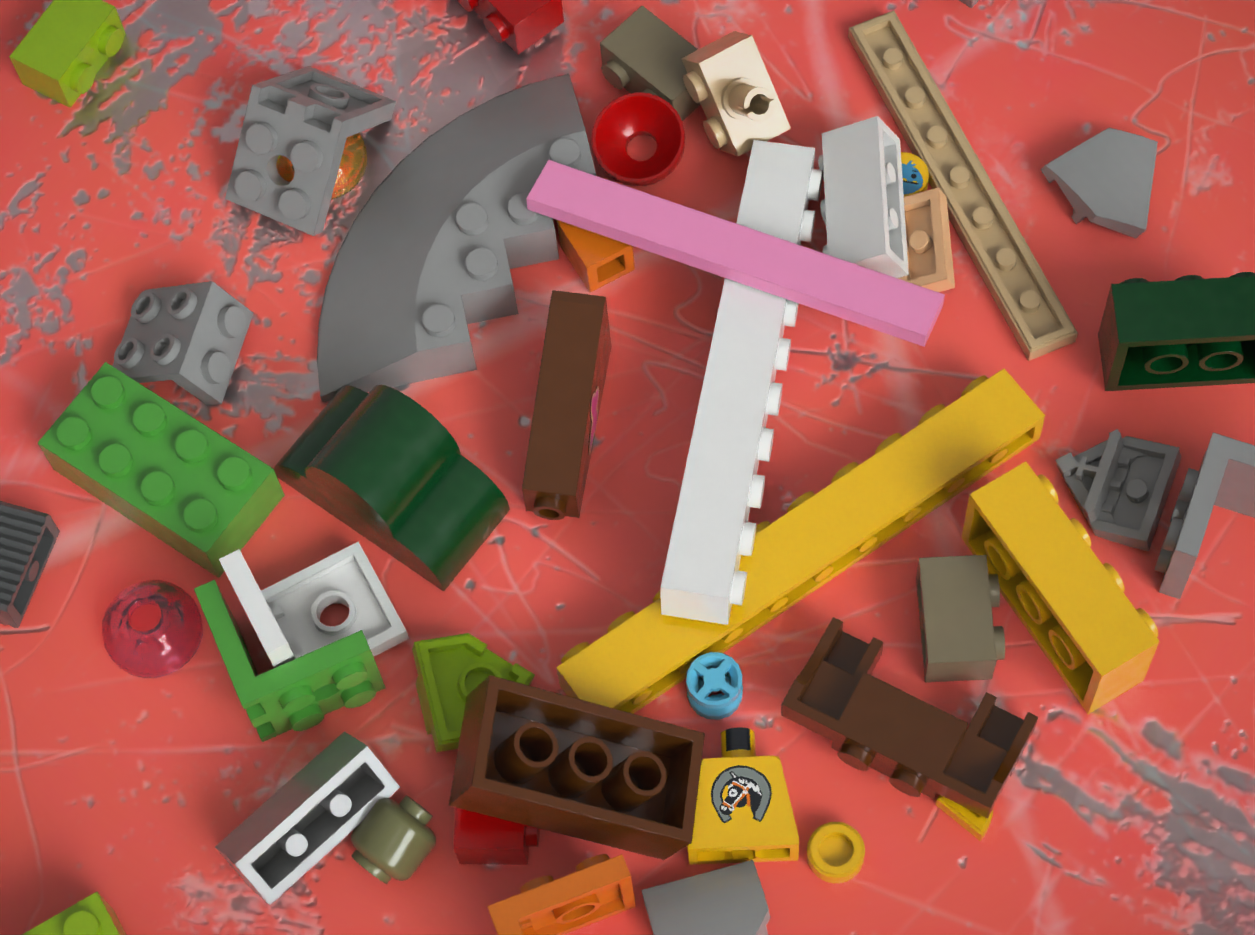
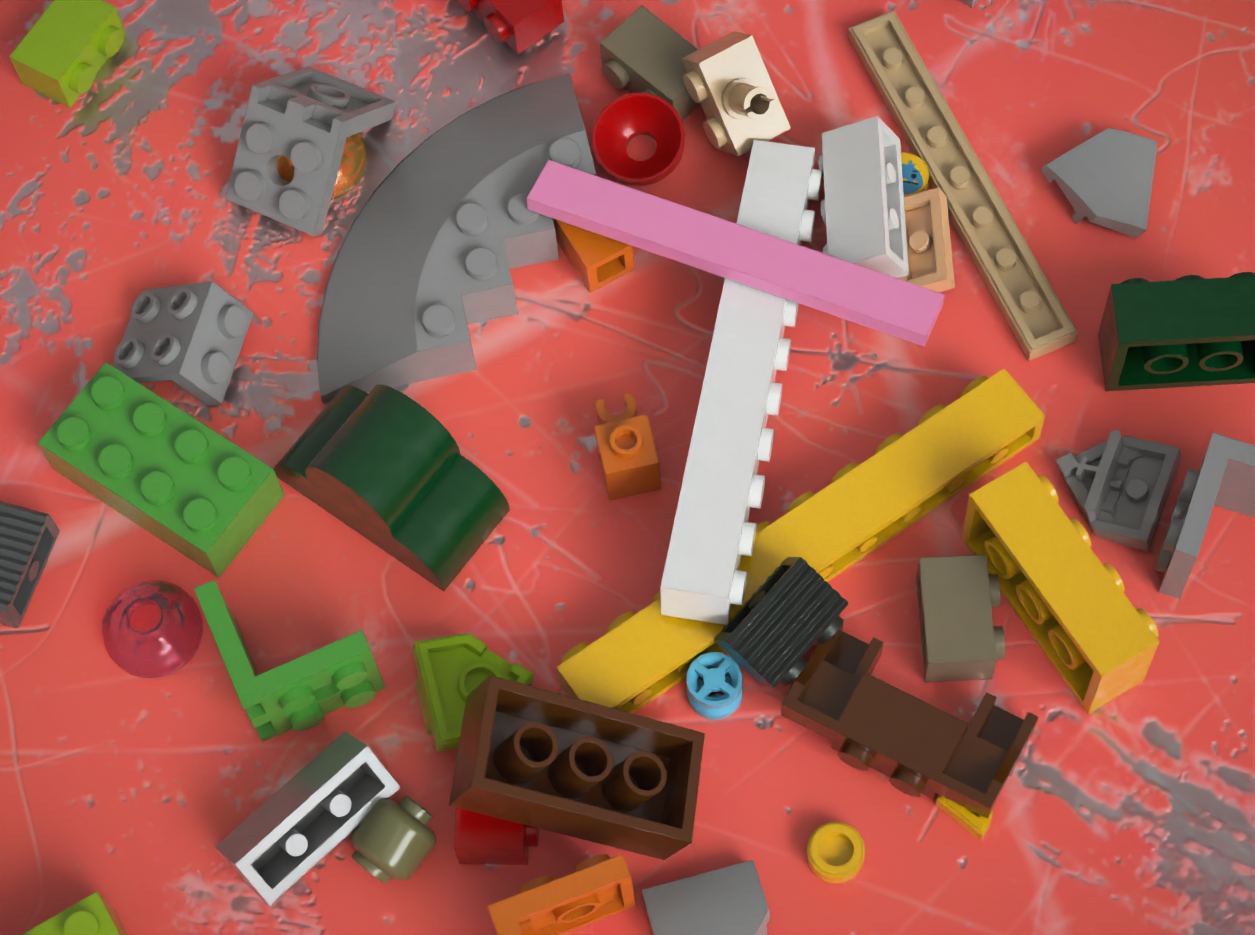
white bracket [219,541,409,668] -> none
reddish brown slope [522,290,612,520] -> none
yellow torso [688,728,799,865] -> none
none -> orange brick [594,393,662,501]
none -> pearl dark grey brick [714,557,849,688]

